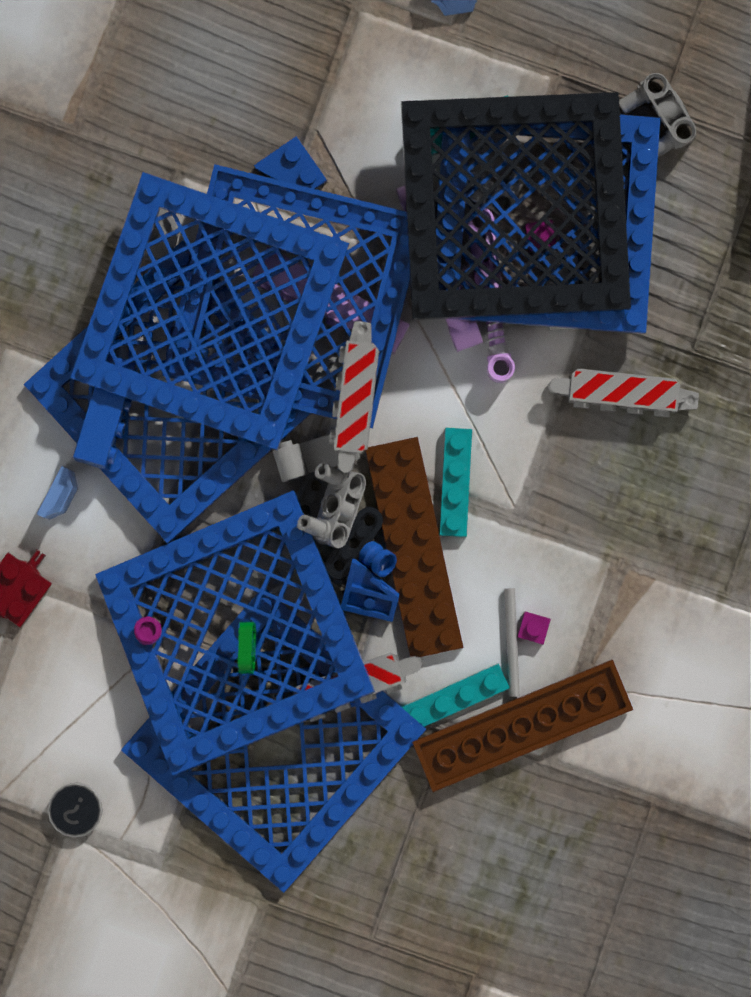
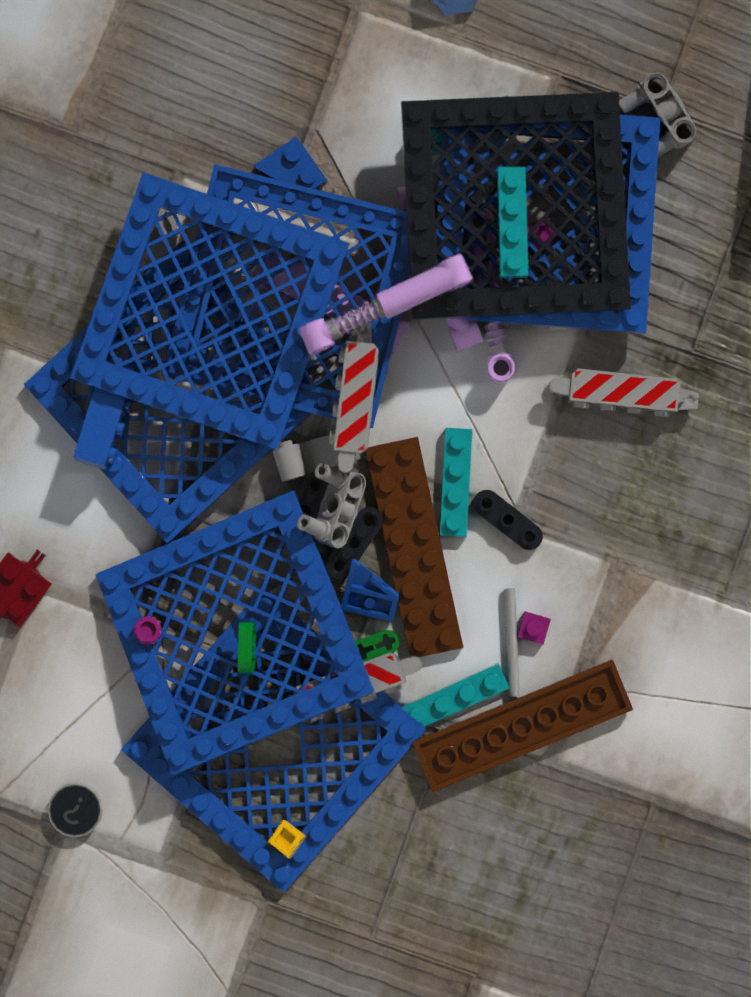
medium blue slope [37,466,78,520] -> none
blue wheel [359,541,397,577] -> none
none -> yellow tile [268,820,306,858]
none -> lavender piece [299,254,473,355]
none -> green beam [355,630,399,662]
none -> black plate [473,490,543,550]
none -> teal plate [497,167,528,278]

